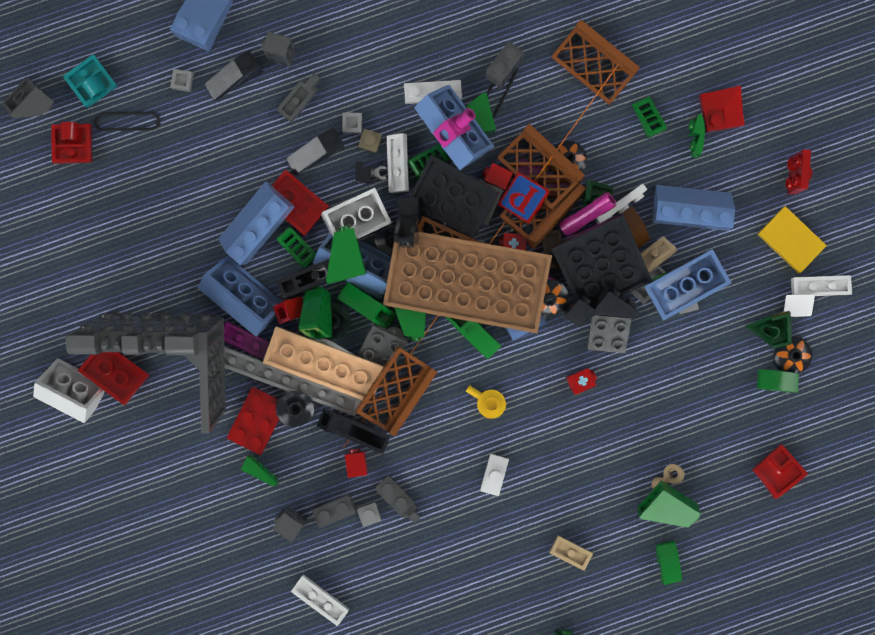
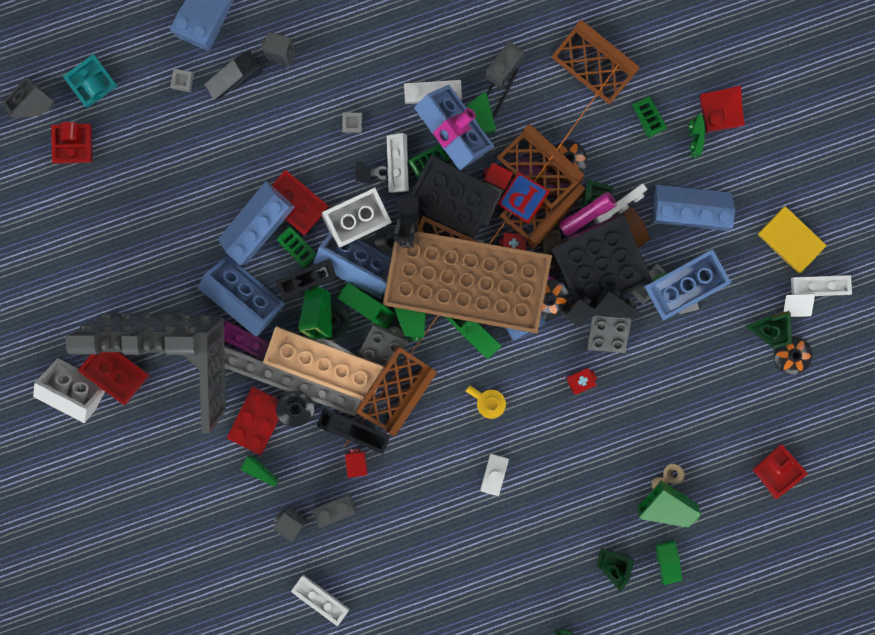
black piece [94,112,160,131] -> none
red brick [273,296,303,325] -> none
dark grey hinge [277,73,321,123] -> none
slope [286,127,345,175] -> none
green slope [326,225,367,284] -> none
light grey plate [357,502,382,527] -> none
dark tan plate [358,129,382,154] -> none
dark grey hinge [374,475,421,523] -> none
tan plate [549,535,593,571] -> none
tan plate [641,236,677,272] -> none
green slope [757,369,799,393] -> none
red plate [785,149,813,195] -> none
none -> dark green slope [596,548,634,592]

